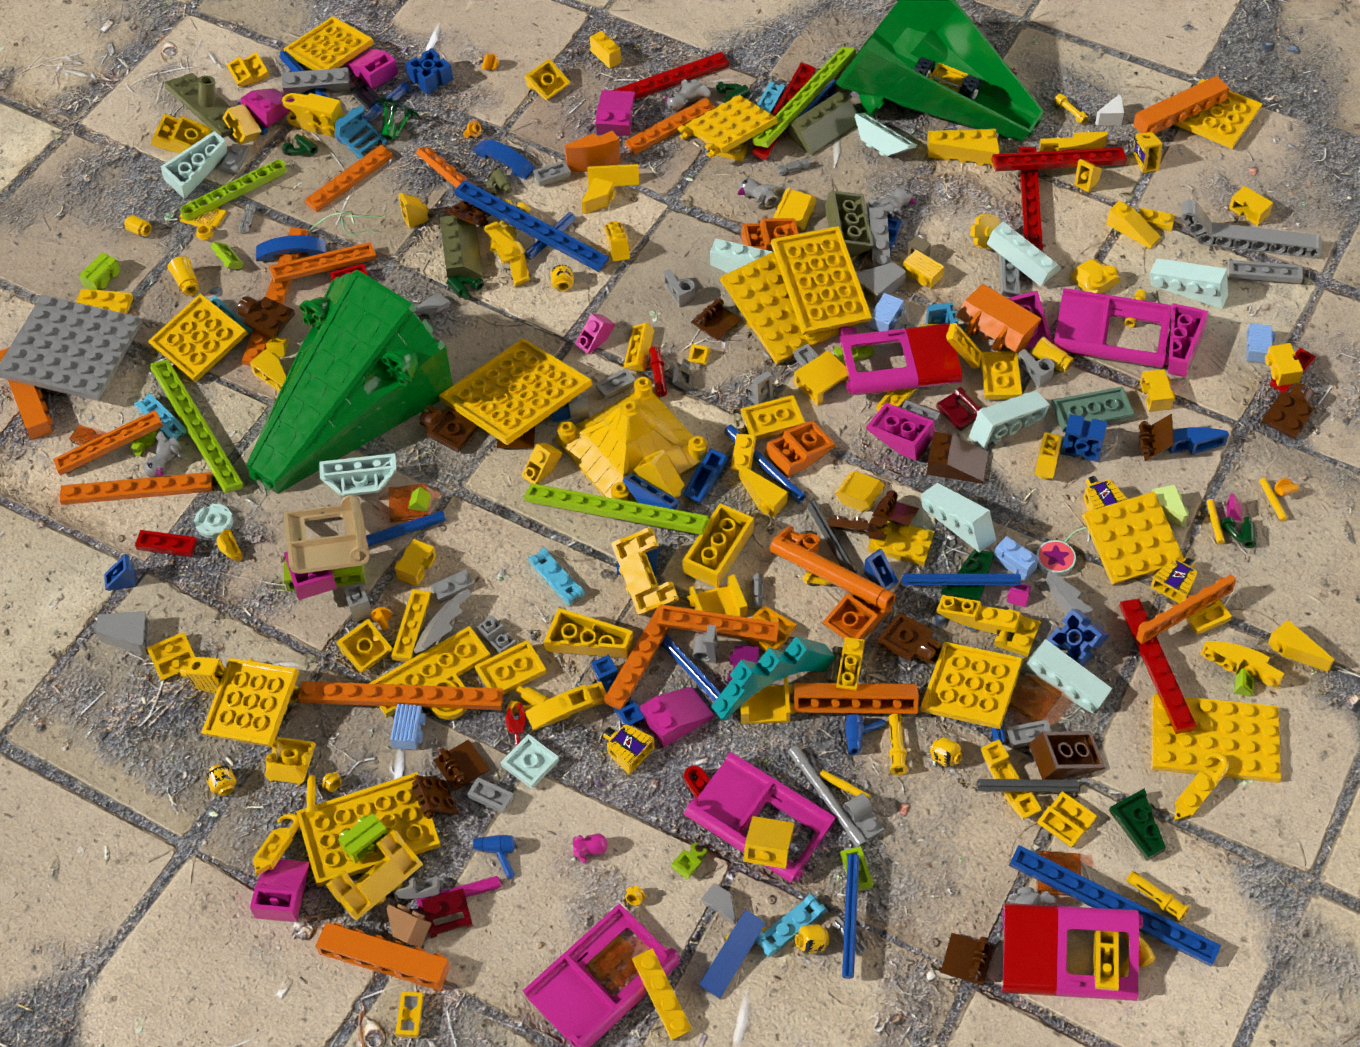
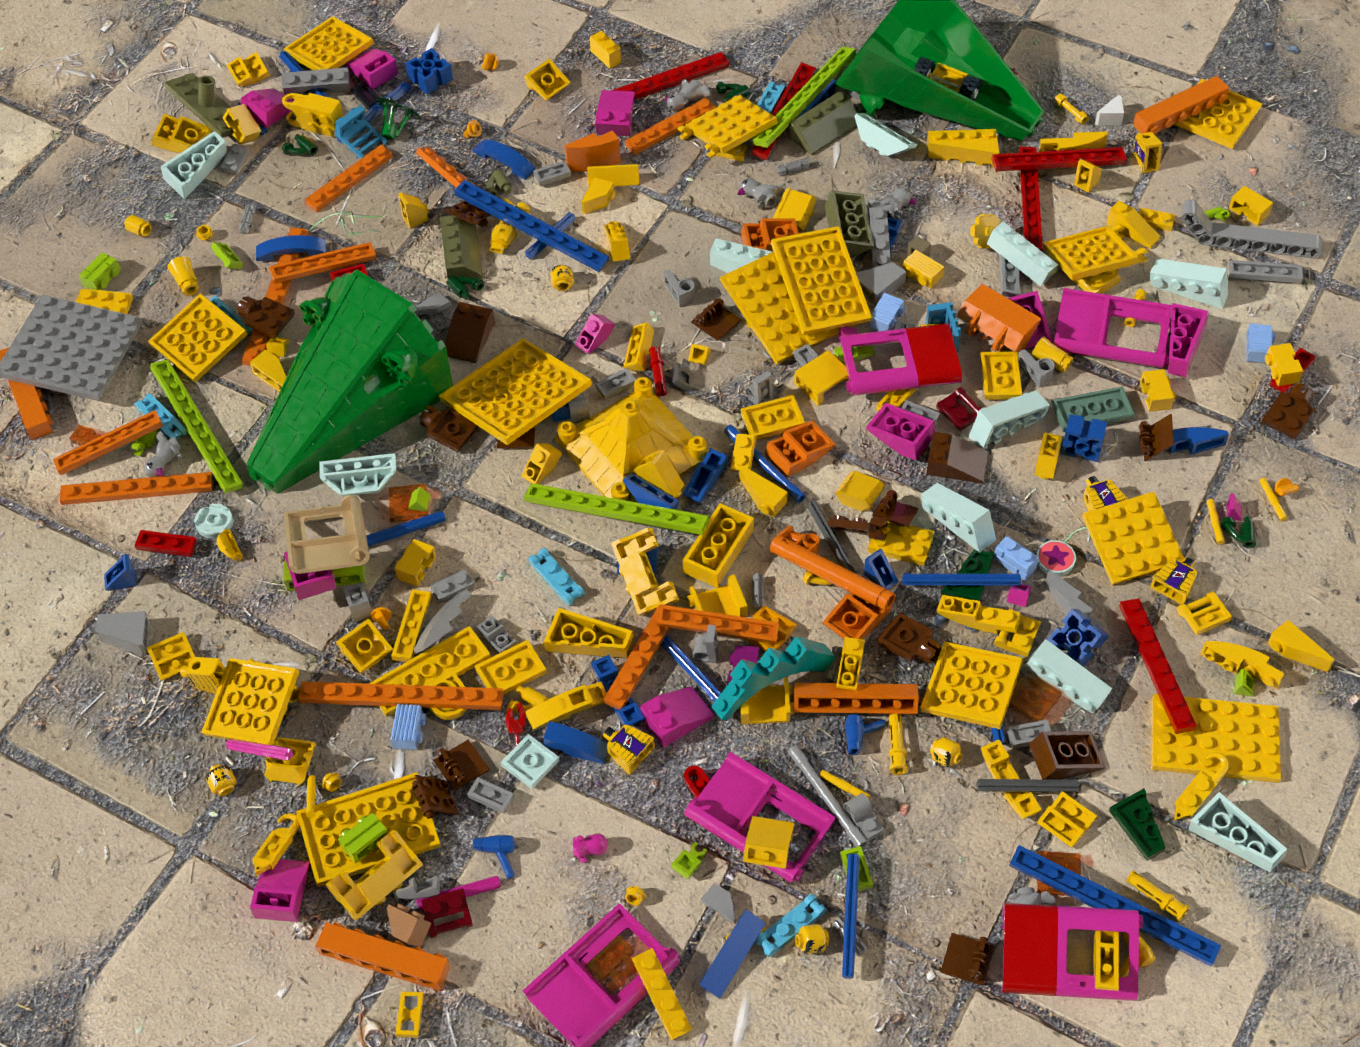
yellow window [179,201,227,229] -> none
lime beam [180,160,287,220] -> none
yellow plate [484,222,530,287] -> none
yellow plate [947,323,982,369] -> none
orange plate [1136,574,1237,644] -> none
yellowish green slope [1152,485,1189,527] -> none
none -> dark pink axle [226,740,293,761]
none -> reddish brown slope [445,302,495,363]
none -> blue slope [543,721,608,764]
none -> yellow plate [1043,224,1148,281]
none -> light aqua wedge [1189,792,1287,872]
none -> lime arm [1204,207,1230,221]

